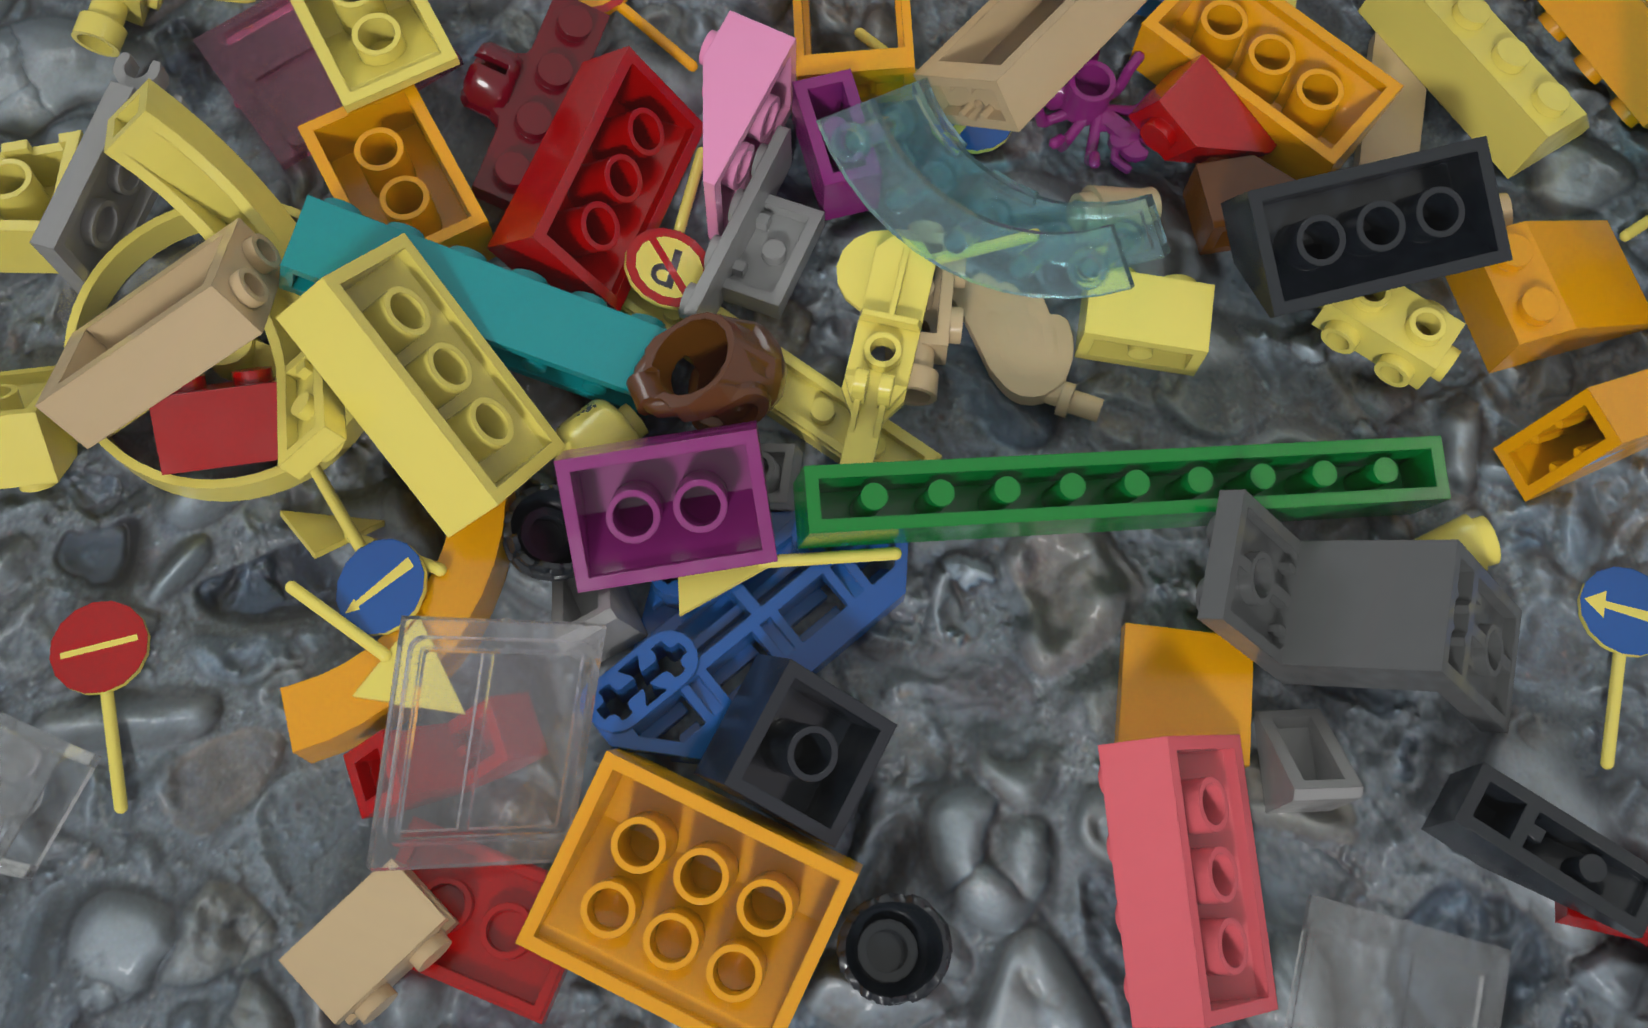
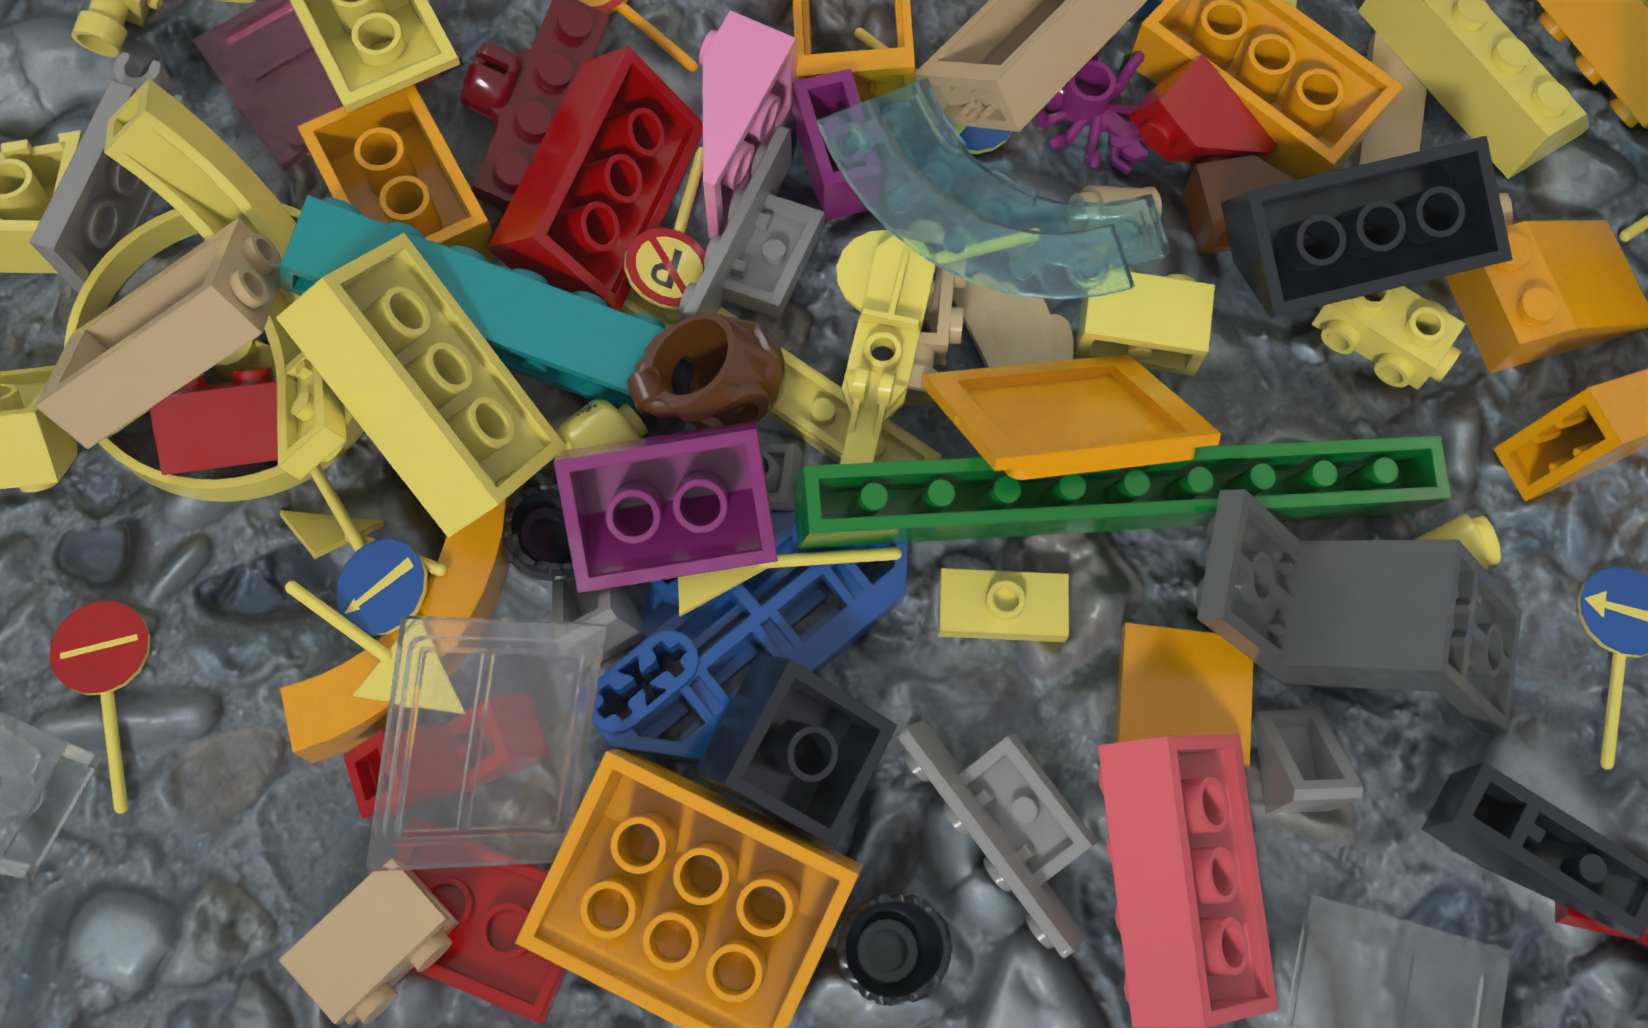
none -> light grey bracket [897,720,1098,959]
none -> light orange piece [921,354,1221,480]
none -> light yellow plate [938,568,1069,642]

